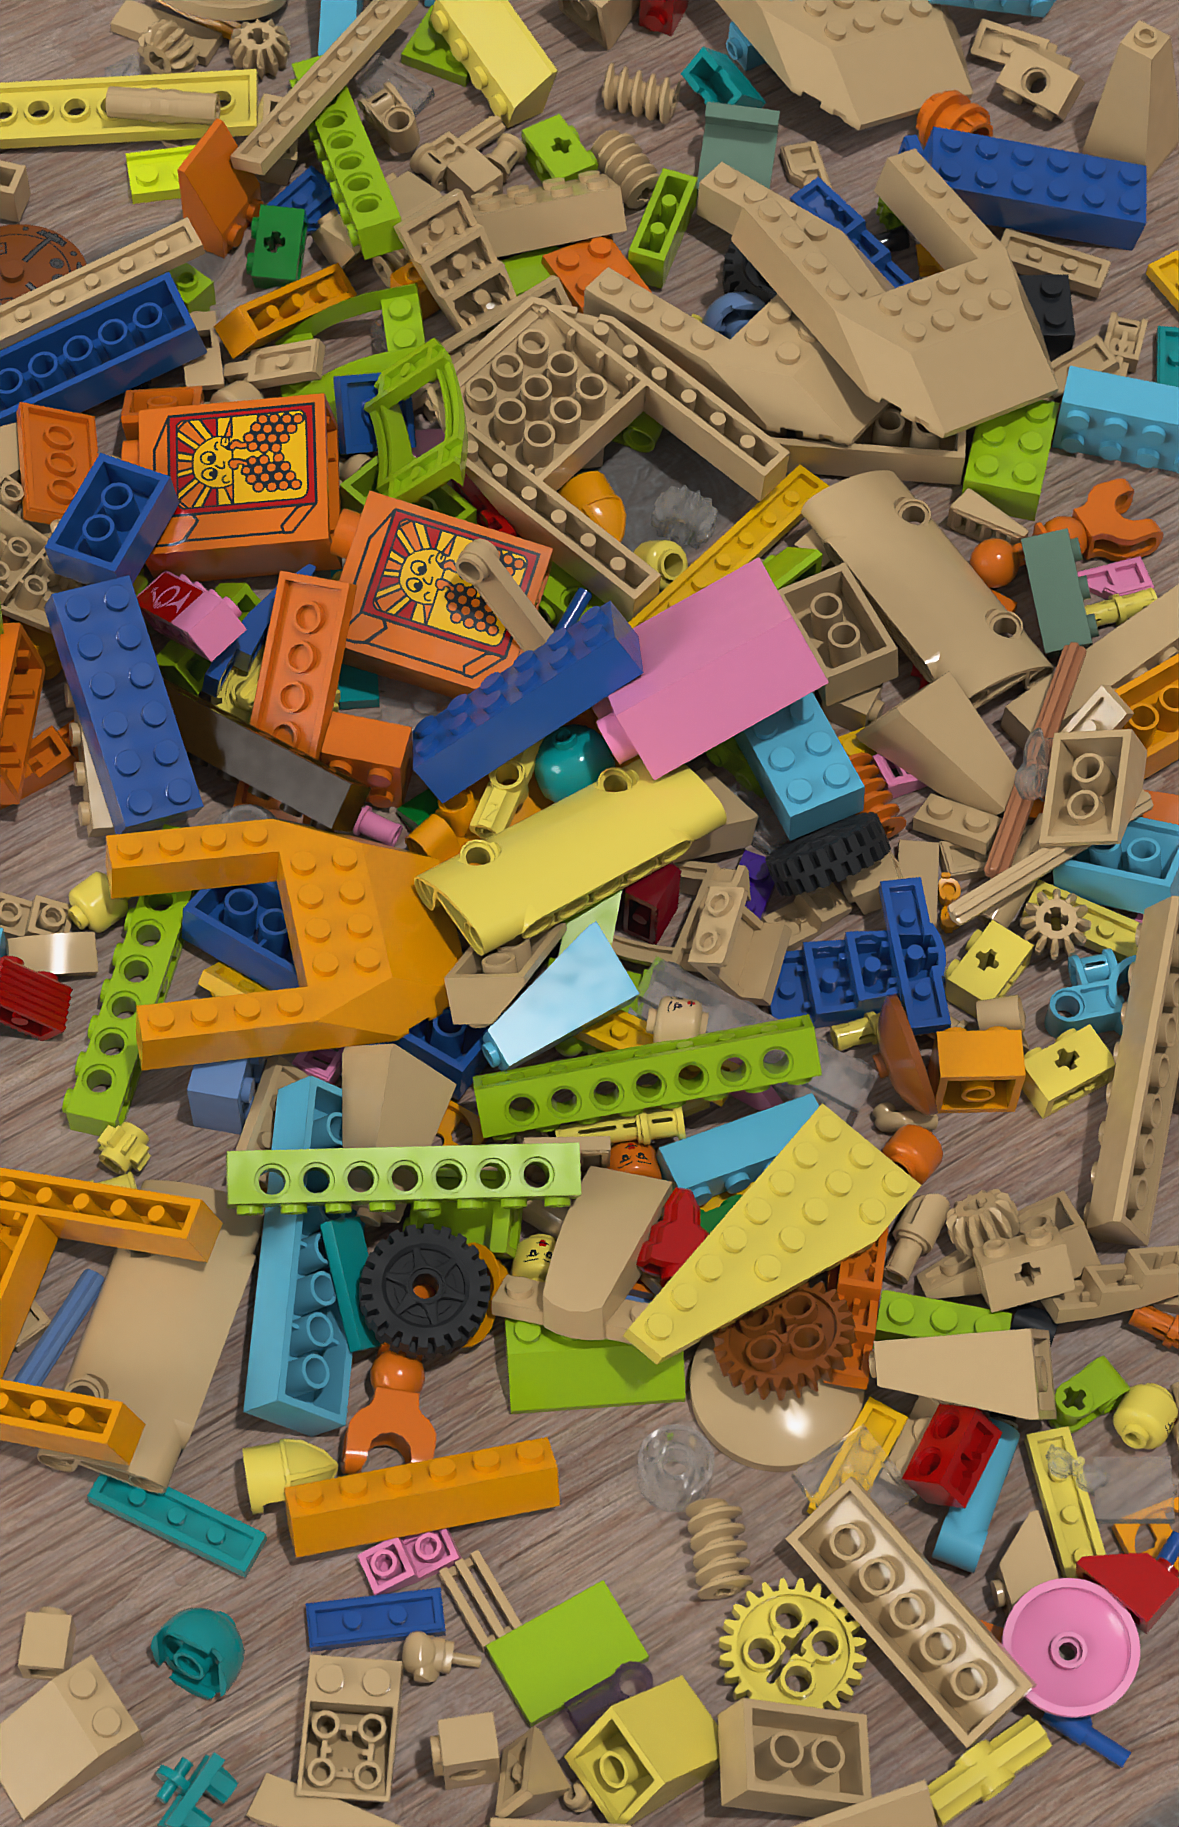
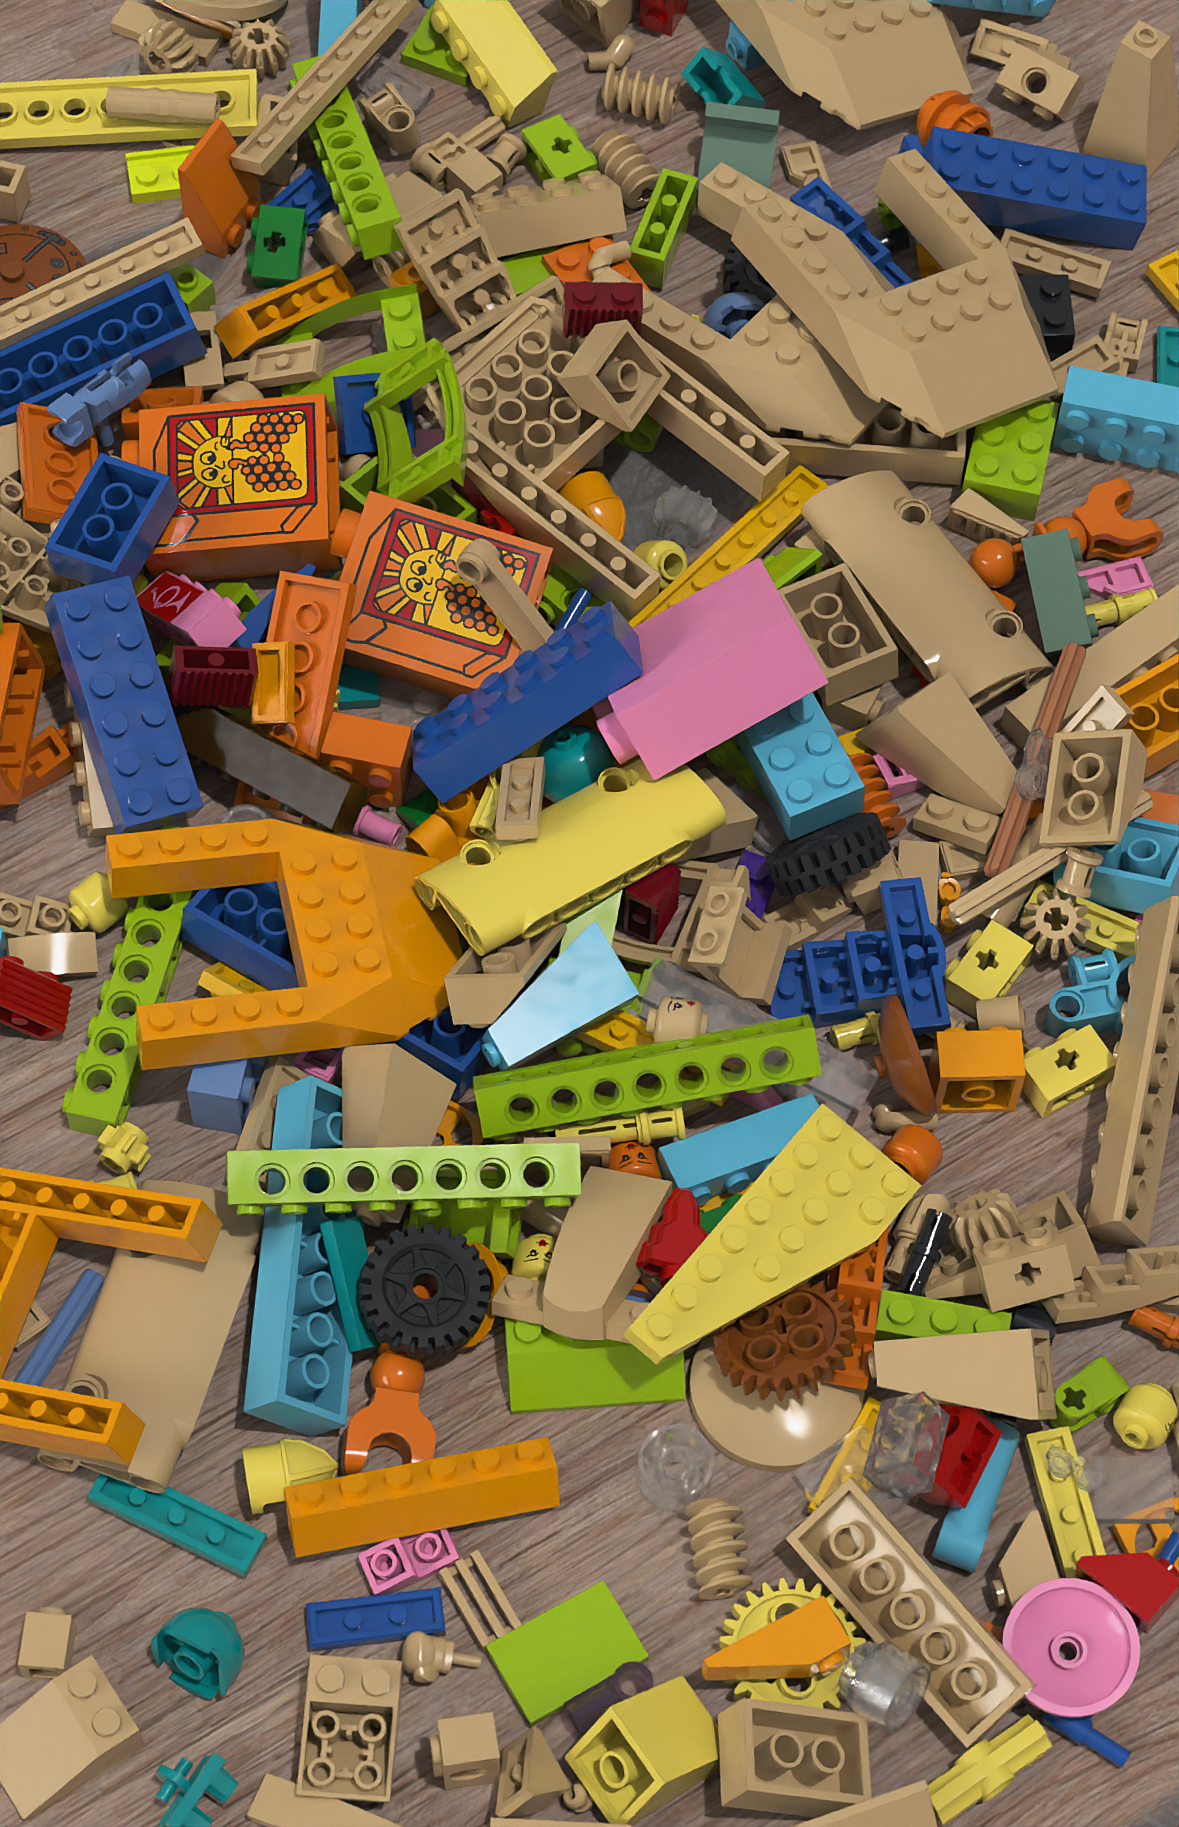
none -> medium blue piece [47,352,152,447]
none -> dark red brick [168,645,258,708]
none -> light orange tile [252,641,295,726]
none -> tan plate [495,757,545,841]
none -> tan slope [557,320,671,432]
none -> dark red brick [562,281,643,339]
none -> tan arm [587,34,634,71]
none -> tan arm [588,240,631,280]
none -> light orange slope [701,1595,851,1681]
none -> clear piece [839,1640,931,1734]
none -> clear brick [862,1392,950,1499]
none -> black pin [896,1208,953,1297]
none -> tan bush [1056,846,1104,898]

